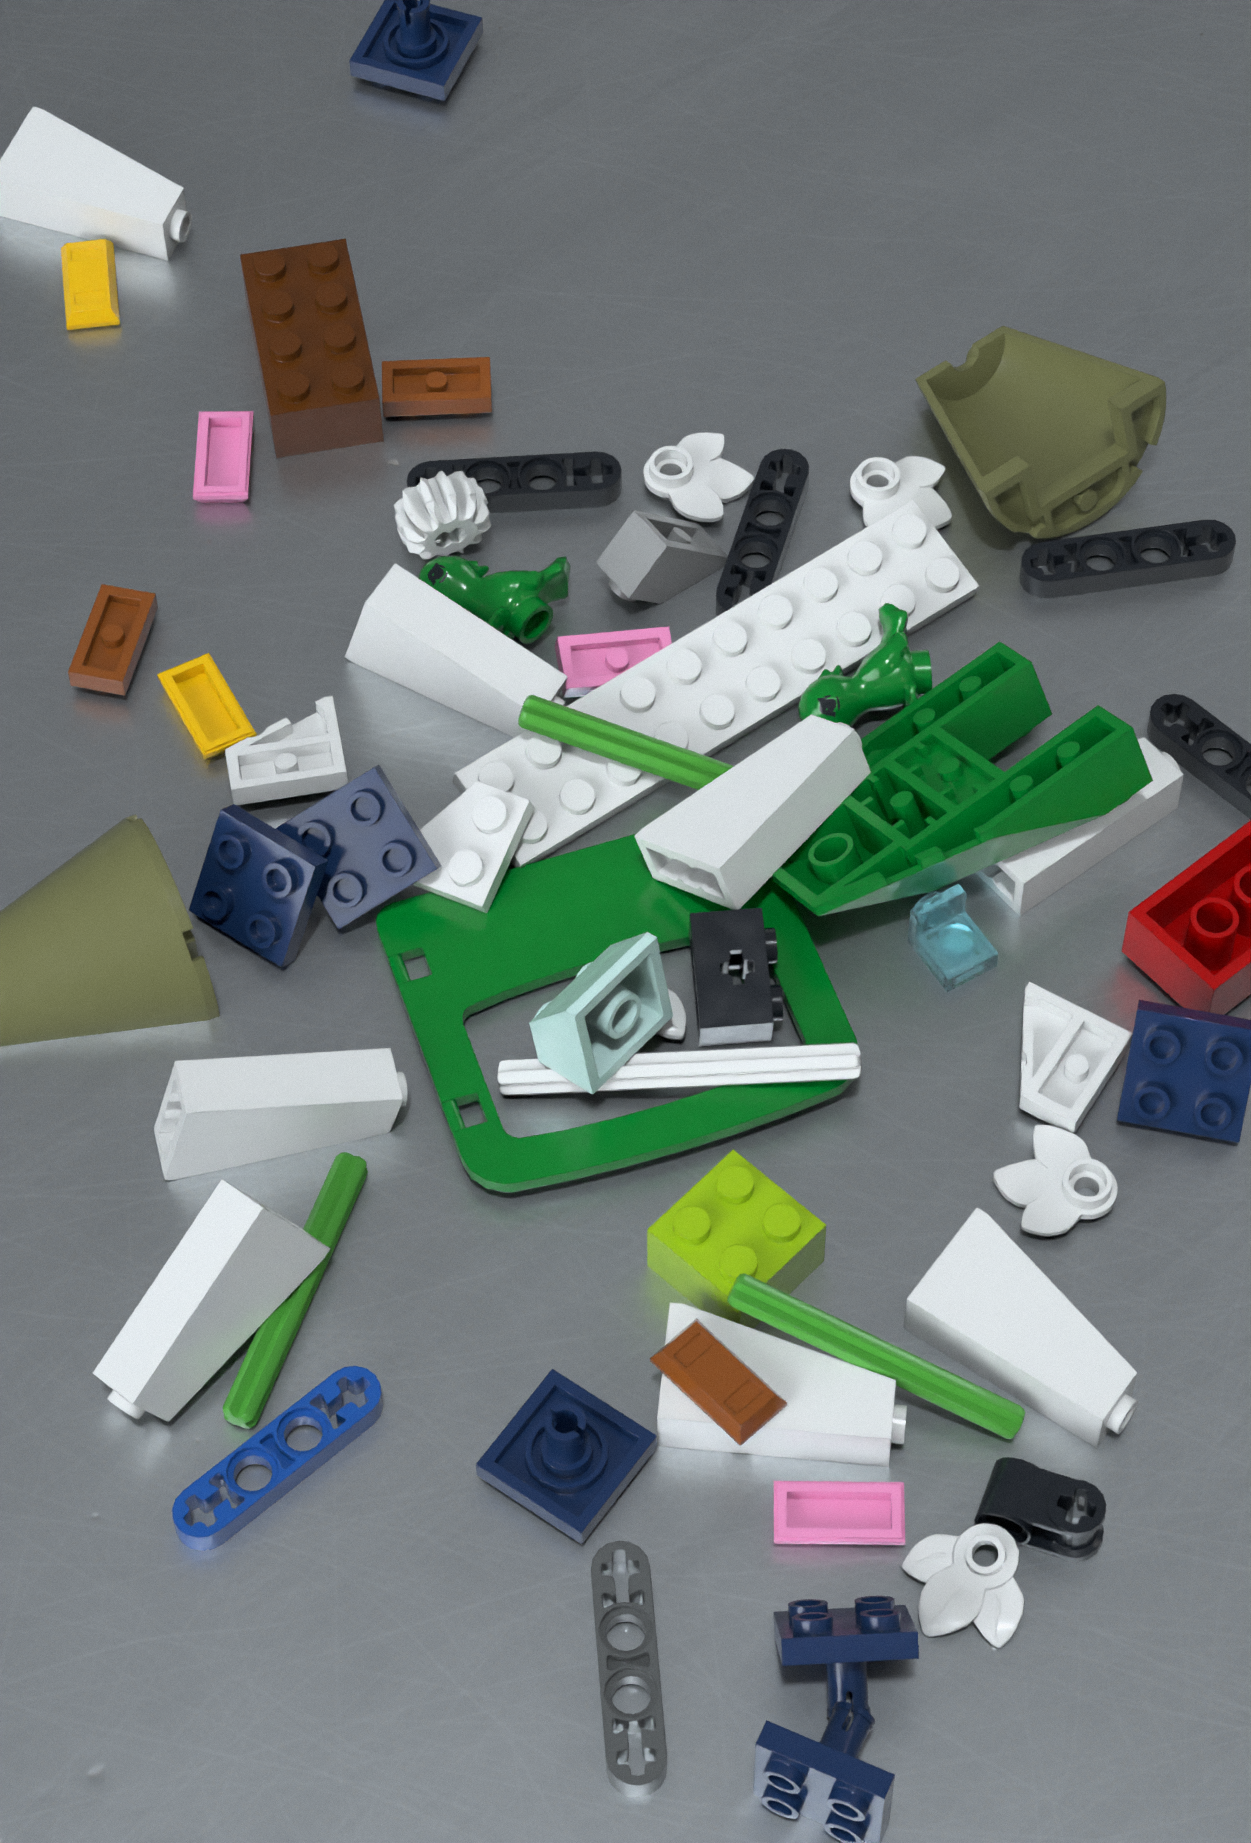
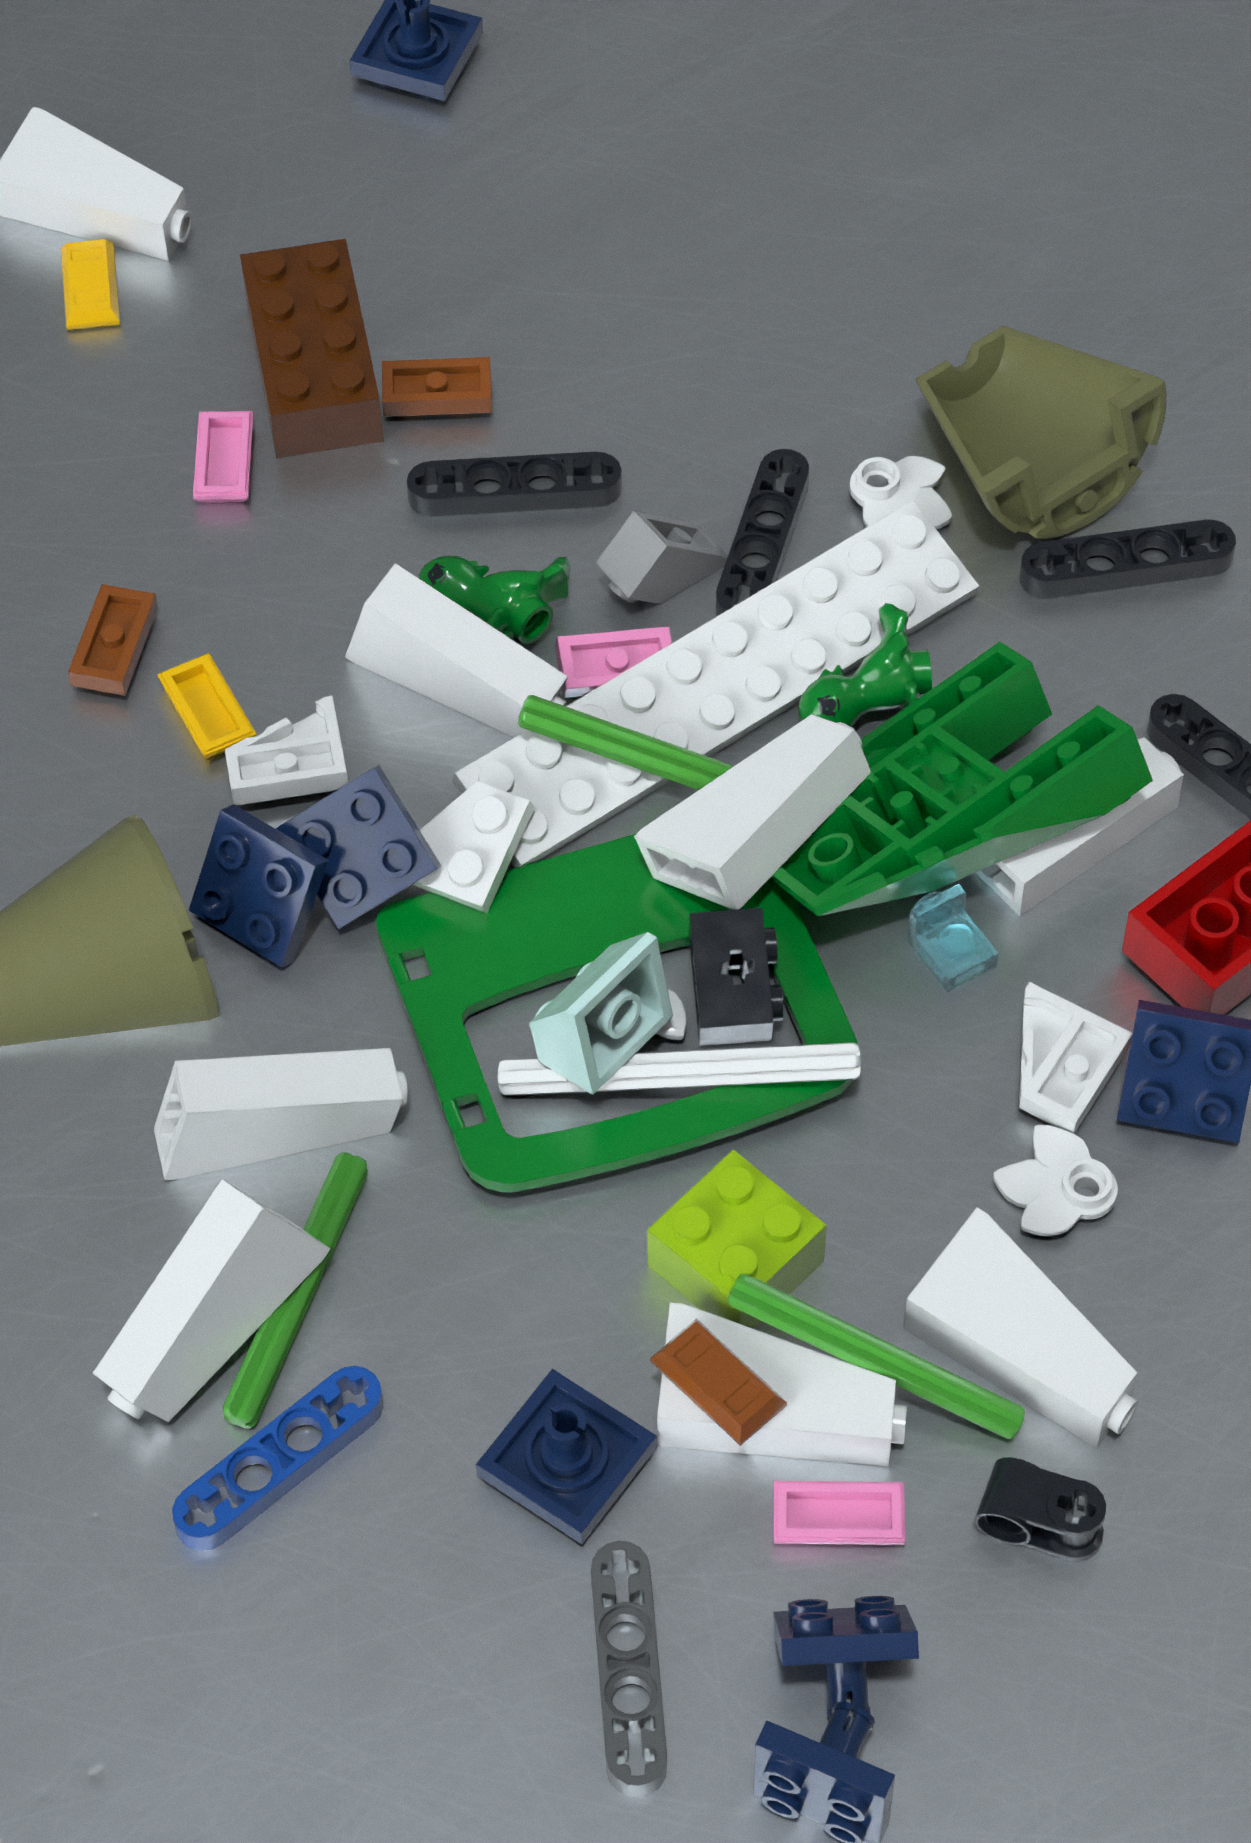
white gear [394,471,491,560] -> none
white plate [643,432,754,522] -> none
white plate [902,1523,1025,1648] -> none

